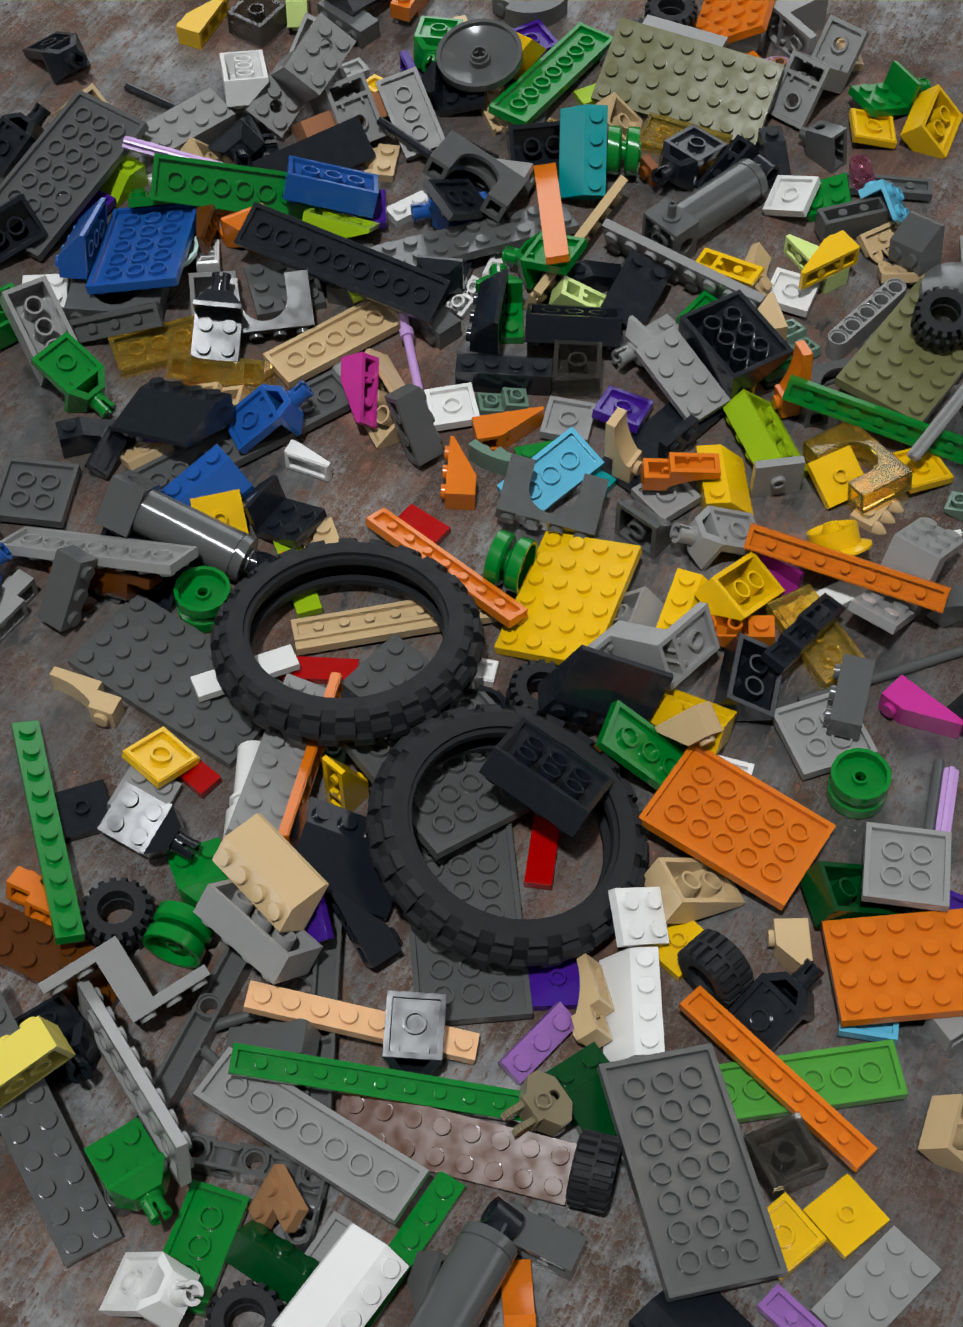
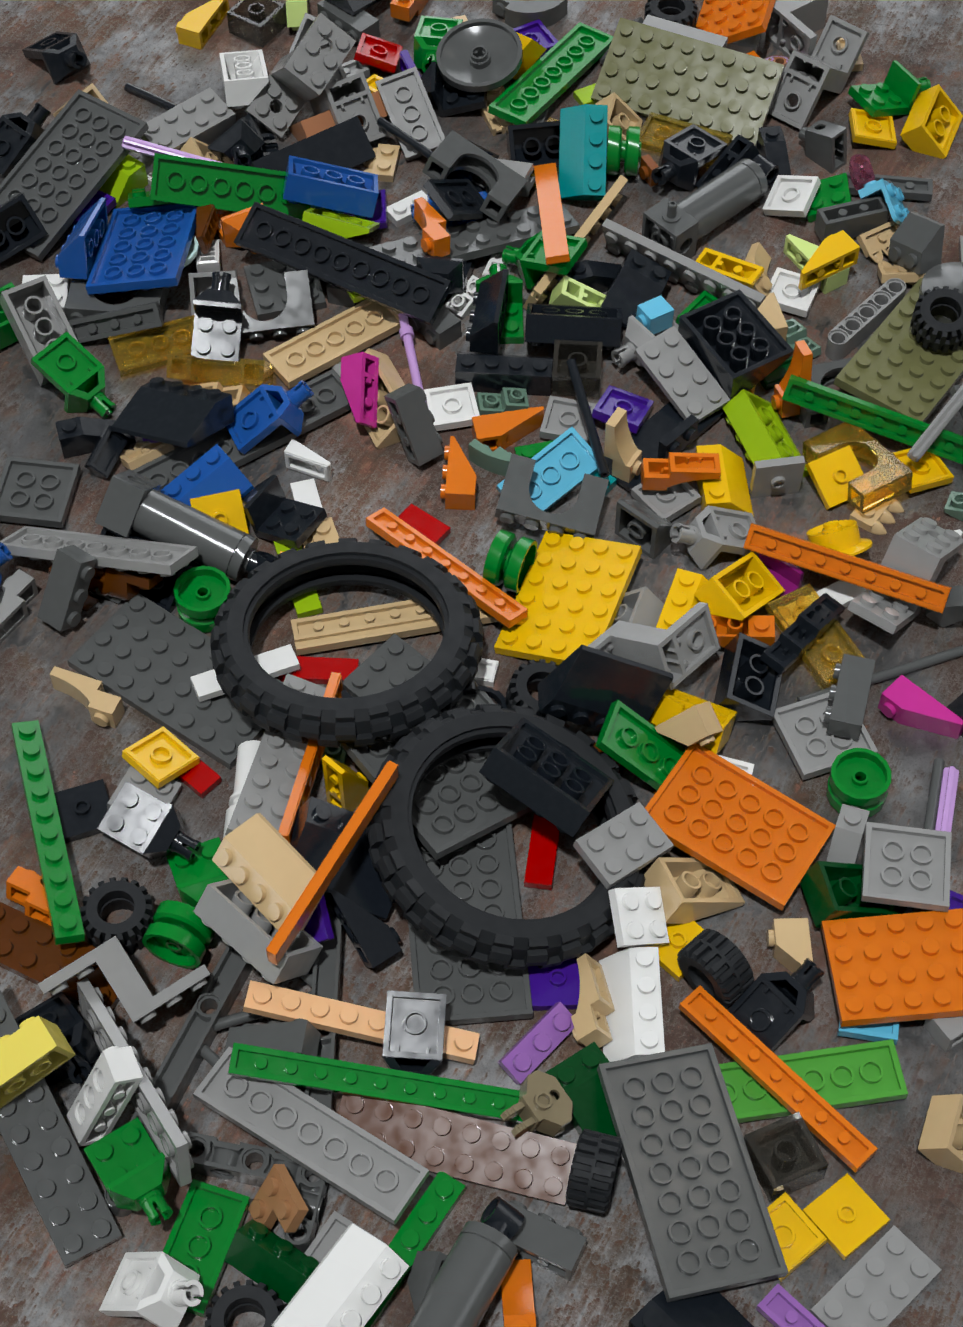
none -> white brick [66,1046,143,1147]
none -> orange tile [266,760,398,966]
none -> white tile [290,478,322,508]
none -> red plate [354,33,403,73]
none -> orange slope [414,197,451,257]
none -> black piece [566,359,610,478]
none -> light grey plate [573,802,674,890]
none -> medium azure brick [635,295,674,334]
none -> light grey slope [826,804,870,864]

